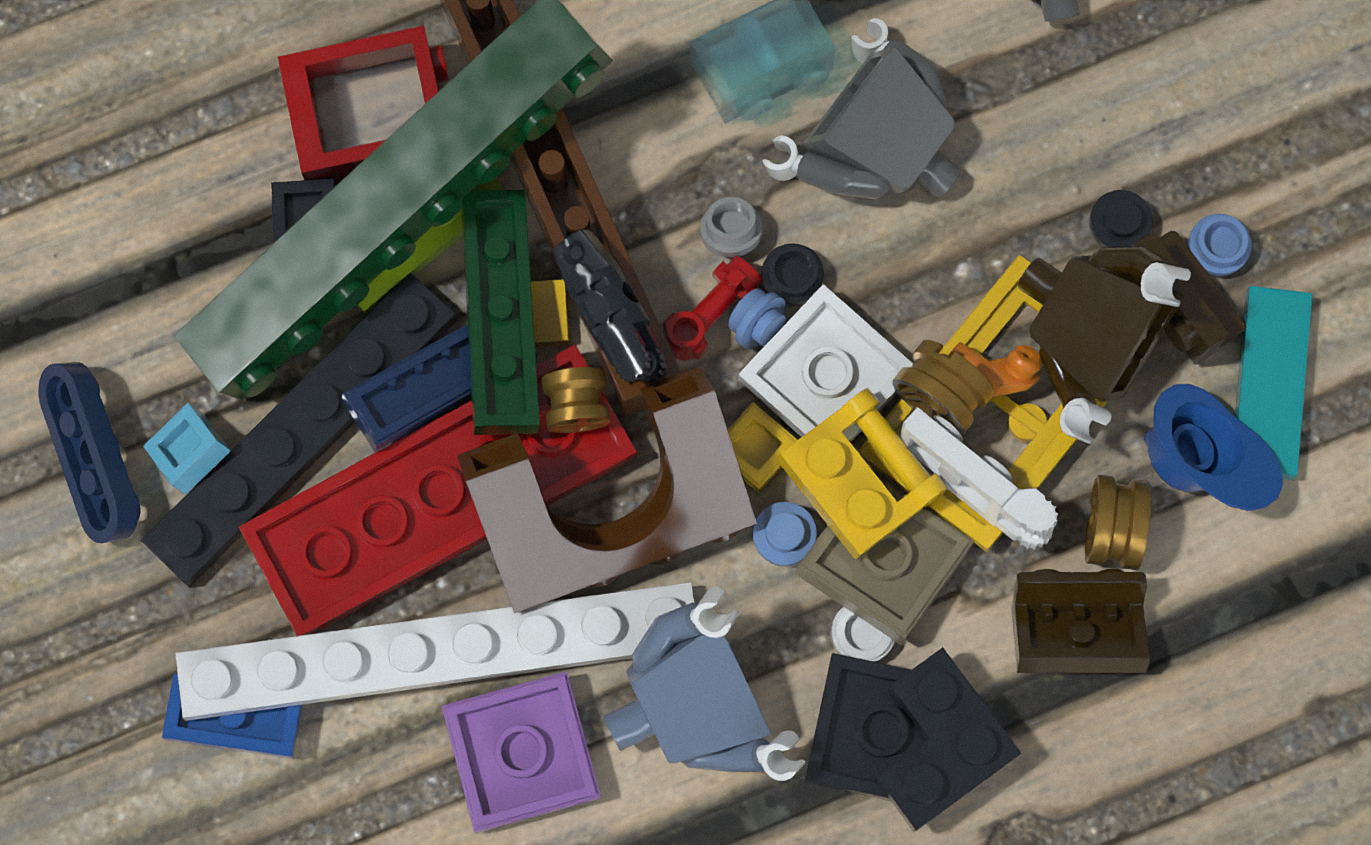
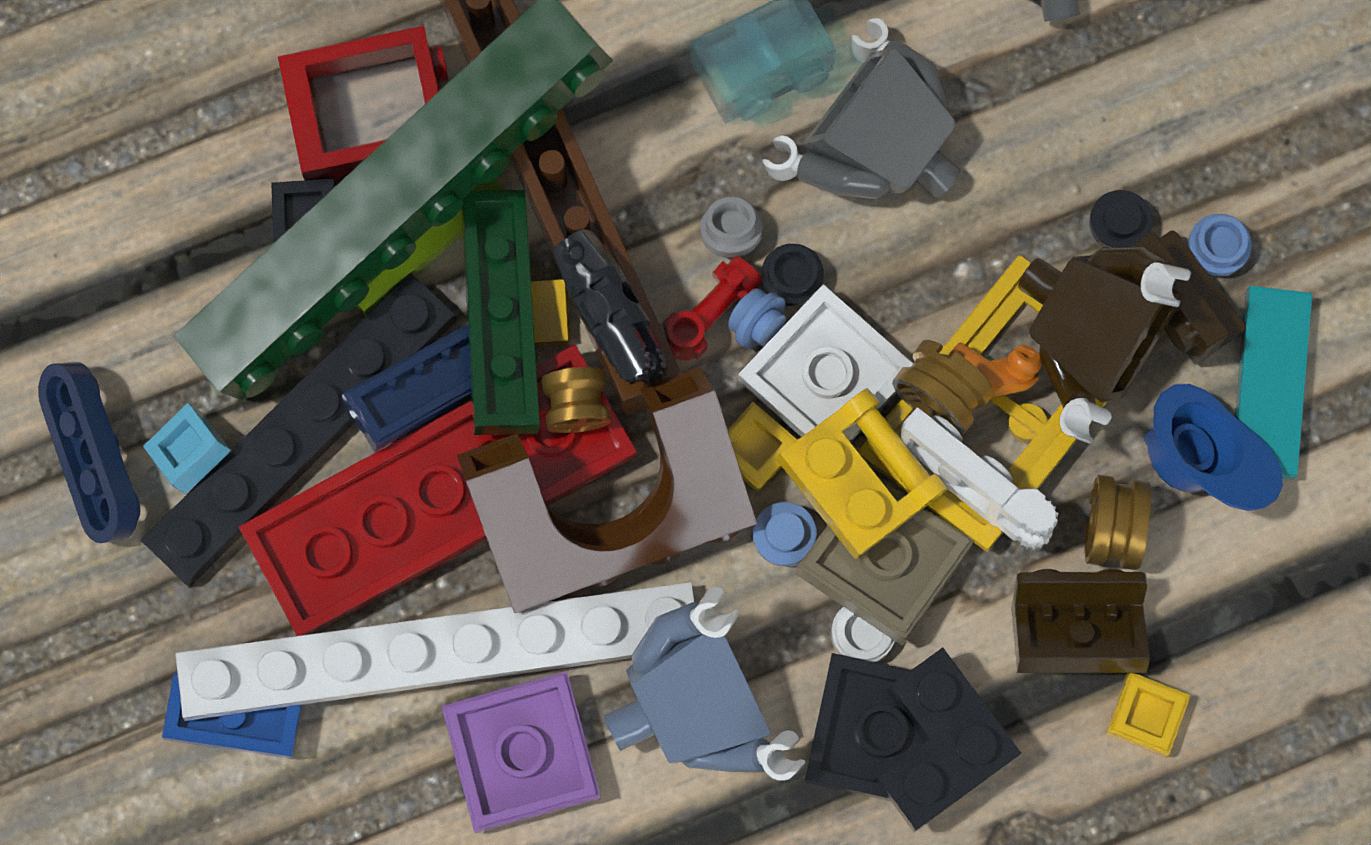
none -> yellow tile [1105,673,1191,757]

